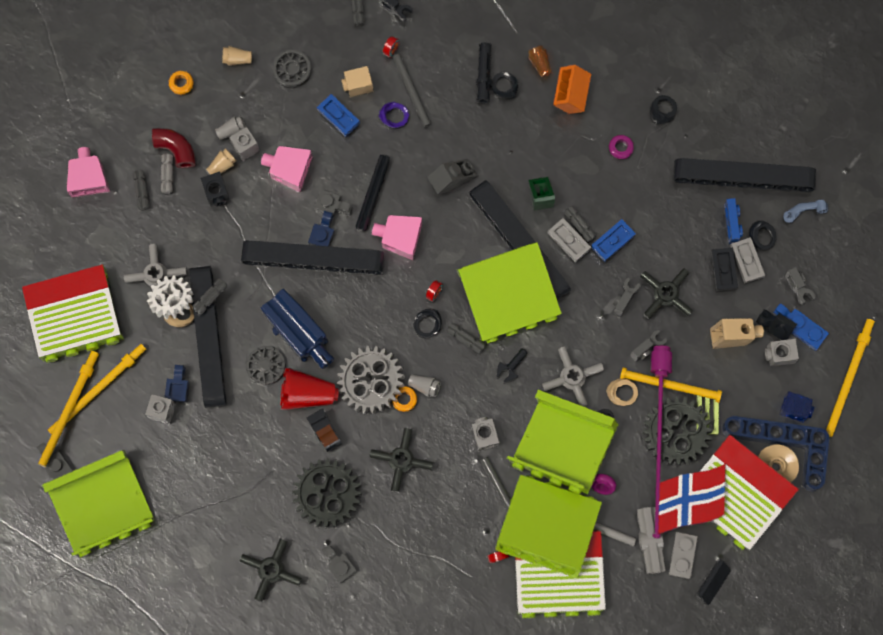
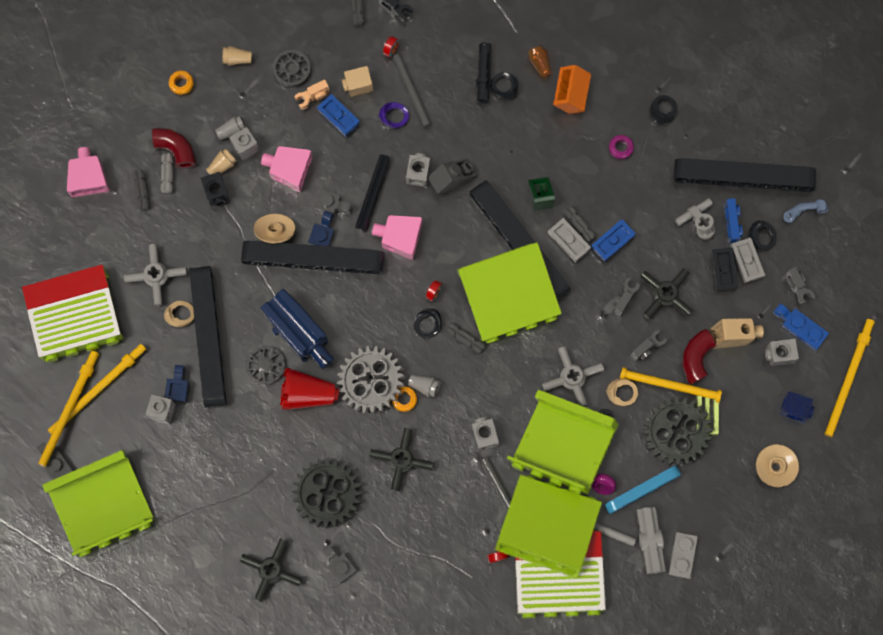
white gear [147,275,194,320] -> none
dark grey axle [193,278,227,315] -> none
leg [307,408,342,452] -> none
black bar [497,348,528,384] -> none
flag [651,345,725,539] -> none
black slope [695,560,731,605] -> none
panel [700,435,799,550] -> none
dark blue beam [722,416,829,492] -> none
black plate [756,309,797,340] -> none
none -> tan dish [254,214,295,243]
none -> light nougat plate [294,80,330,110]
none -> light grey brick [406,153,431,187]
none -> dark azure beam [604,465,682,514]
none -> light grey piece [675,198,716,240]
none -> dark red cylinder [682,329,716,385]

